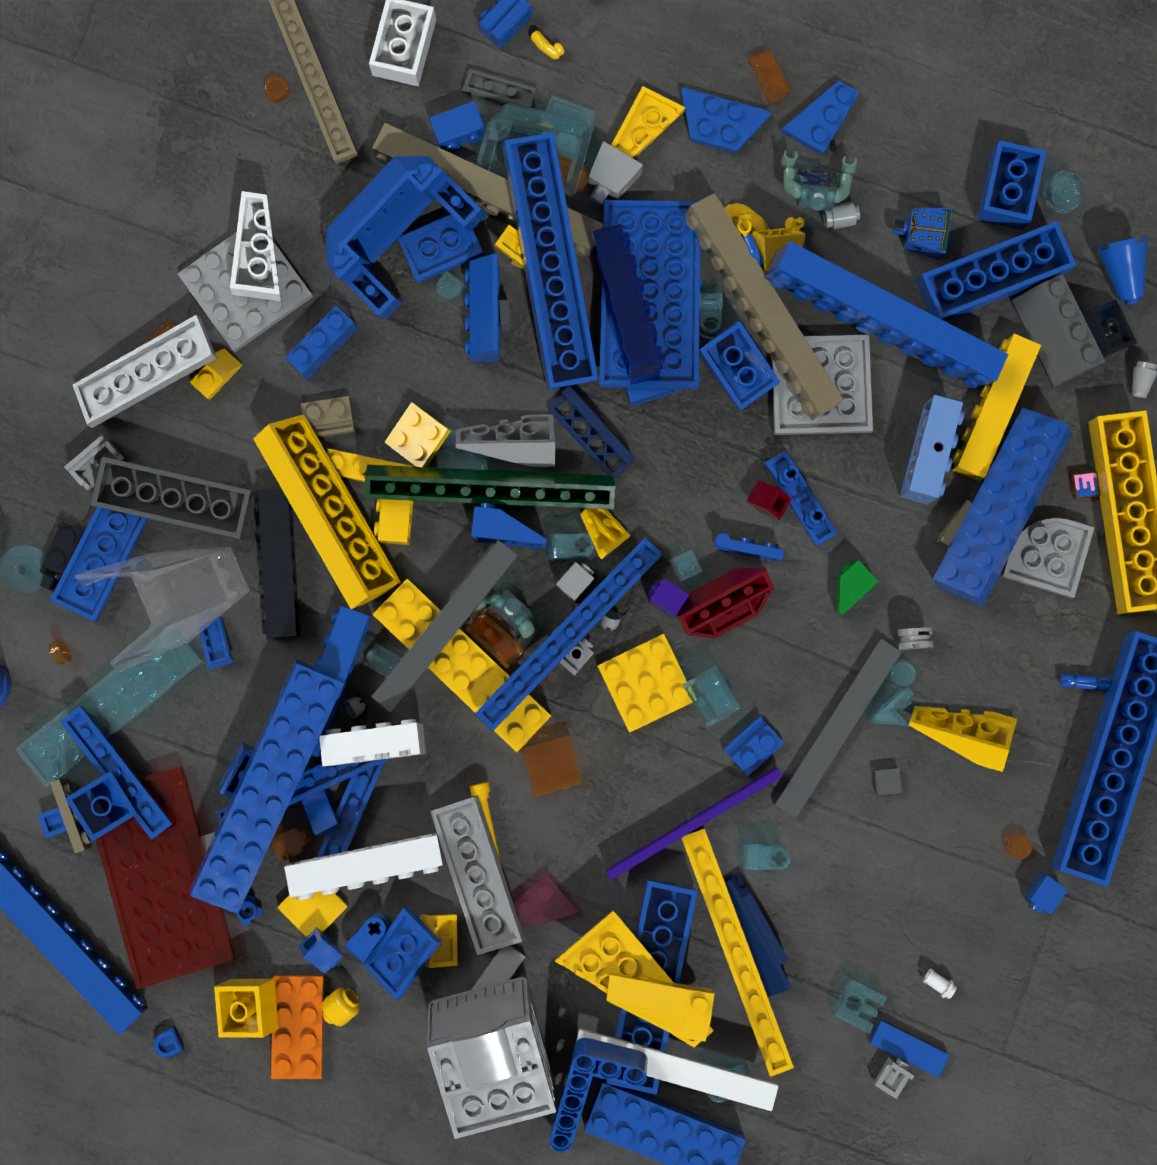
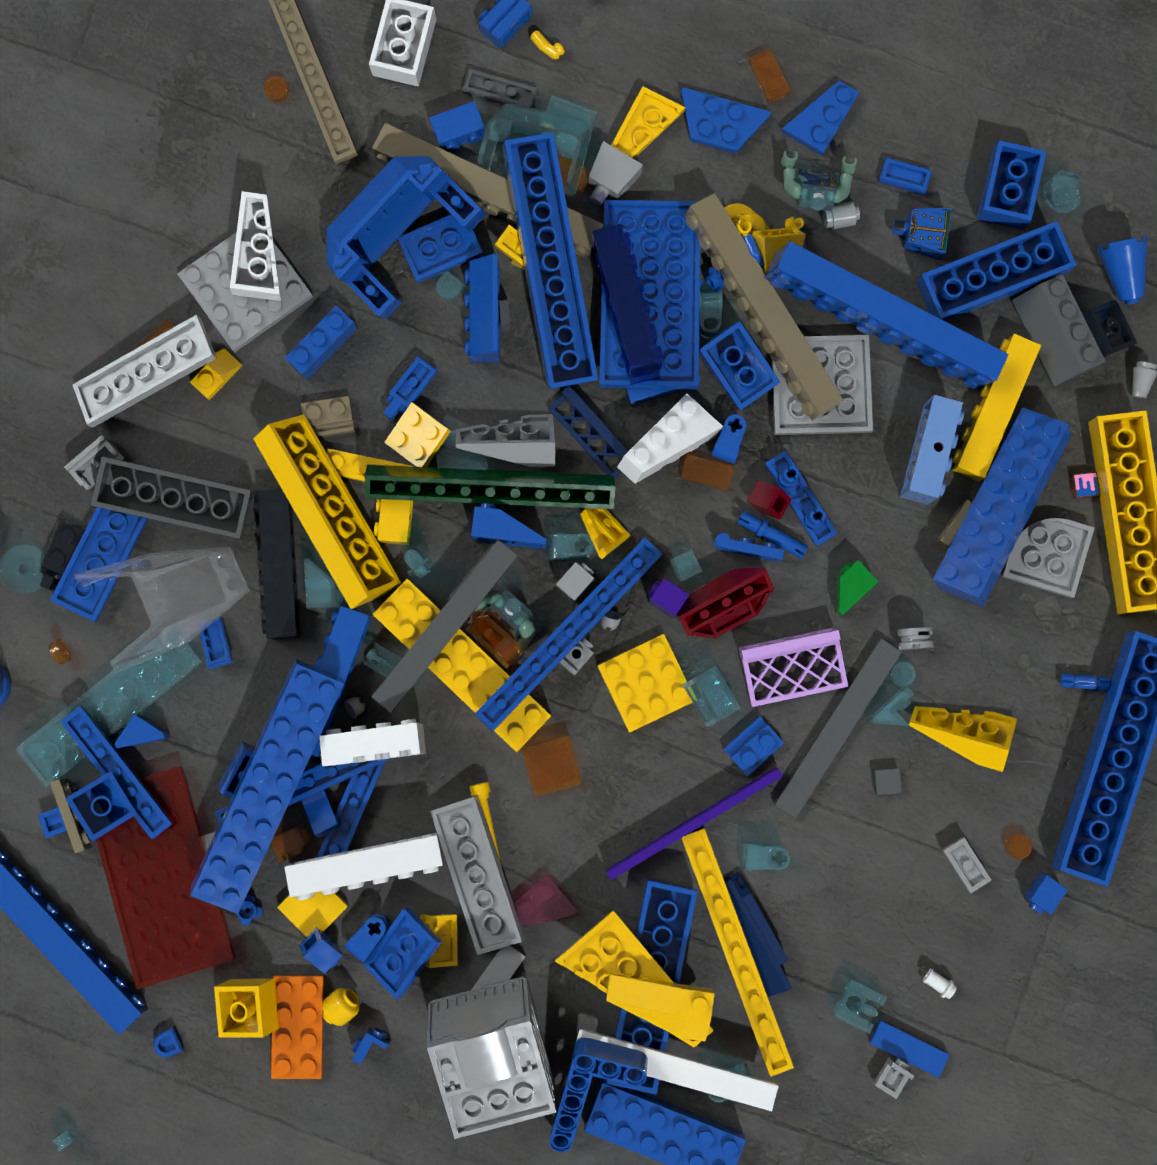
none -> clear light blue bush [51,1128,77,1152]
none -> blue slope [114,714,171,749]
none -> clear light blue slope [304,559,344,610]
none -> blue bracket [351,1028,391,1065]
none -> blue hinge [383,356,438,421]
none -> clear light blue hinge [404,550,433,579]
none -> white wedge [617,394,723,484]
none -> clear orange tile [680,454,734,491]
none -> blue plate [705,267,725,293]
none -> blue piece [711,414,746,464]
none -> blue pin [737,509,809,559]
none -> lavender fence [738,627,848,707]
none -> blue tile [878,157,932,195]
none -> light grey plate [942,837,991,894]

